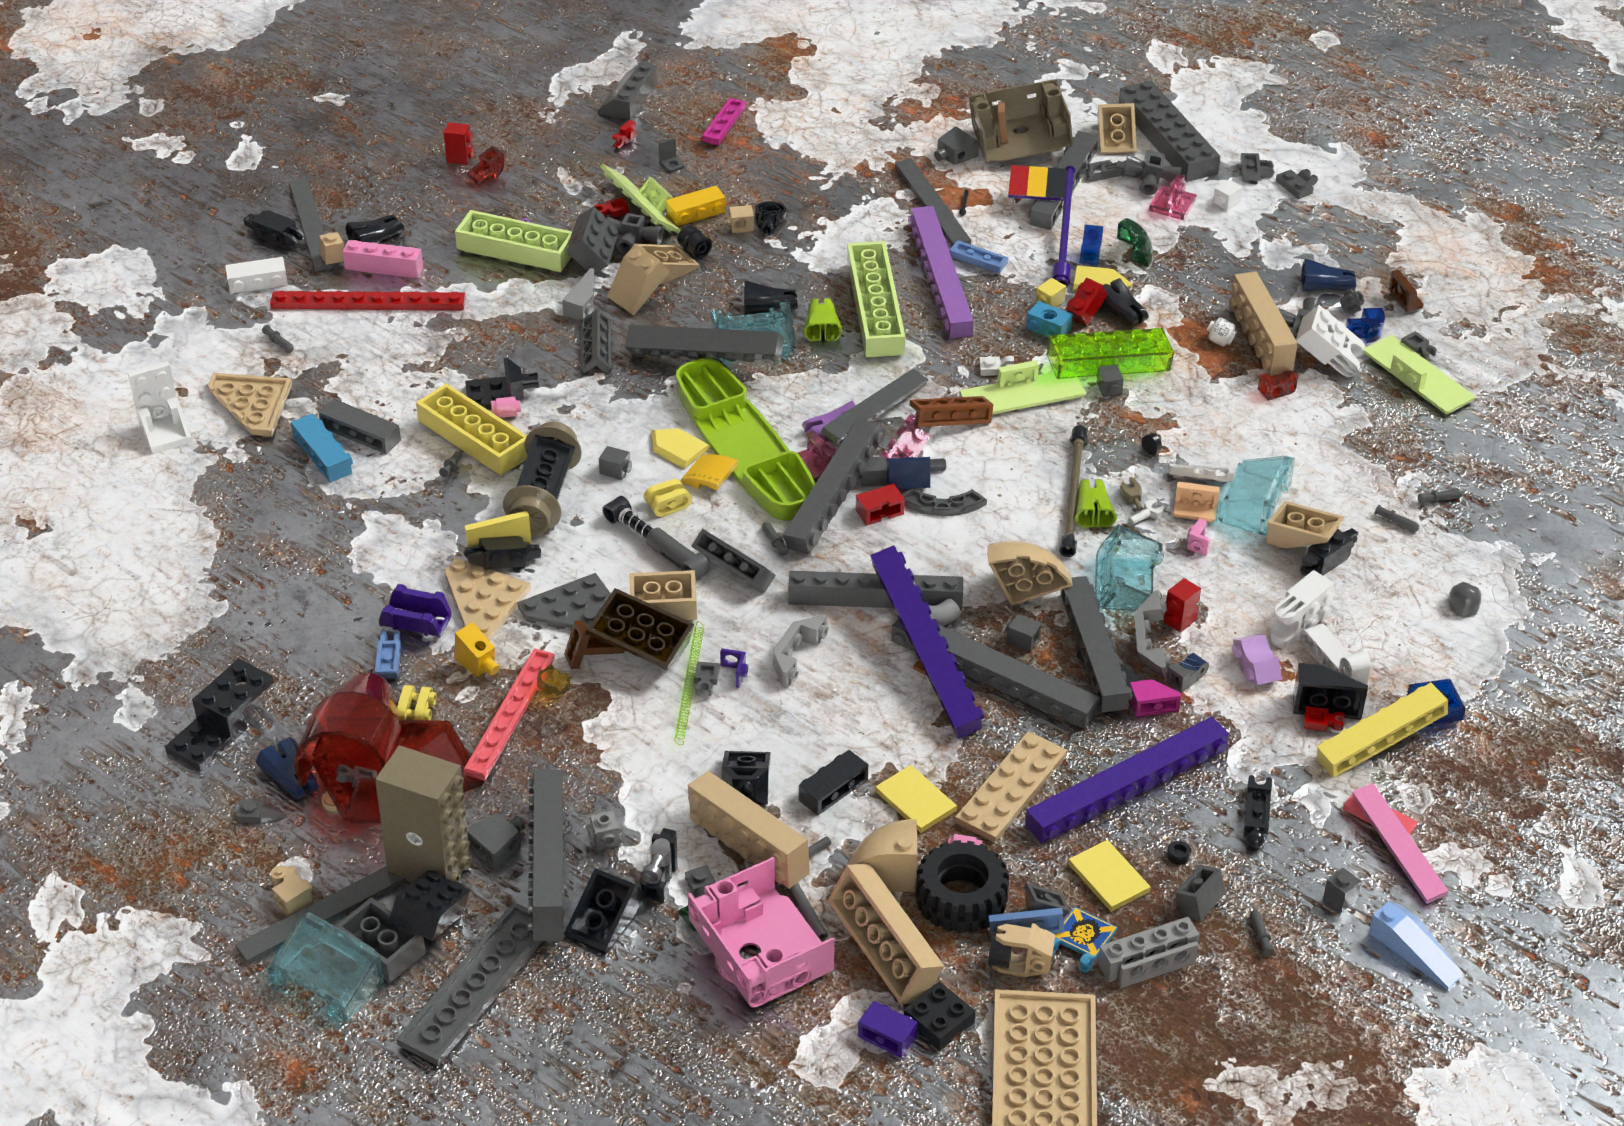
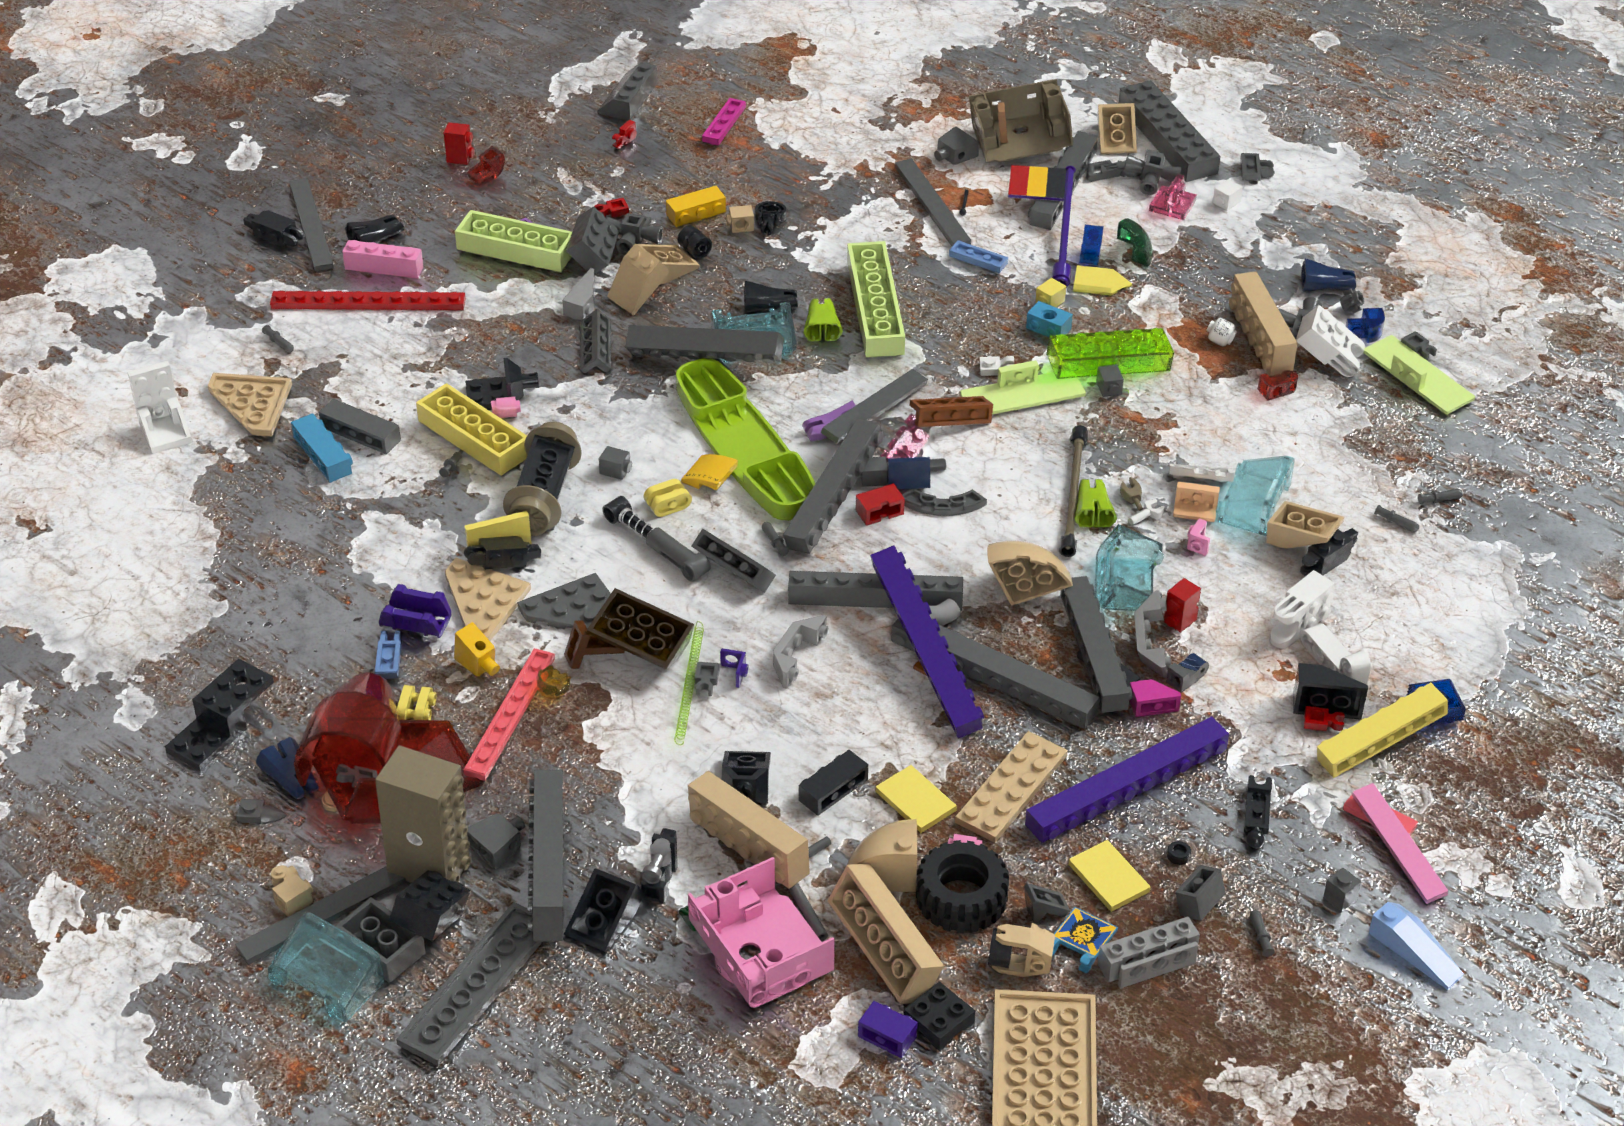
white brick [225,257,288,294] -> none
tan brick [319,232,344,265] -> none
light grey brick [587,811,623,852] -> none
yellowish green bracket [600,164,681,234] -> none
tan brick [629,570,697,620] -> none
light yellow tile [651,428,711,469] -> none
dark grey bracket [659,137,685,173] -> none
dark grey plate [685,865,716,898] -> none
clear pink bracket [798,431,837,483] -> none
medium lavender brick [908,206,974,338] -> none
medium blue plate [989,907,1065,938] -> none
dark grey brick [1006,614,1042,652] -> none
red brick [1066,277,1107,326] -> none
black piece [1101,278,1149,326] -> none
black tile [1142,433,1162,455] -> none
lavender brick [1232,634,1282,685] -> none
dark grey hinge [1276,169,1318,199] -> none
reddish brown bracket [1388,269,1424,312] -> none
dark grey hair [1449,582,1482,616] -> none

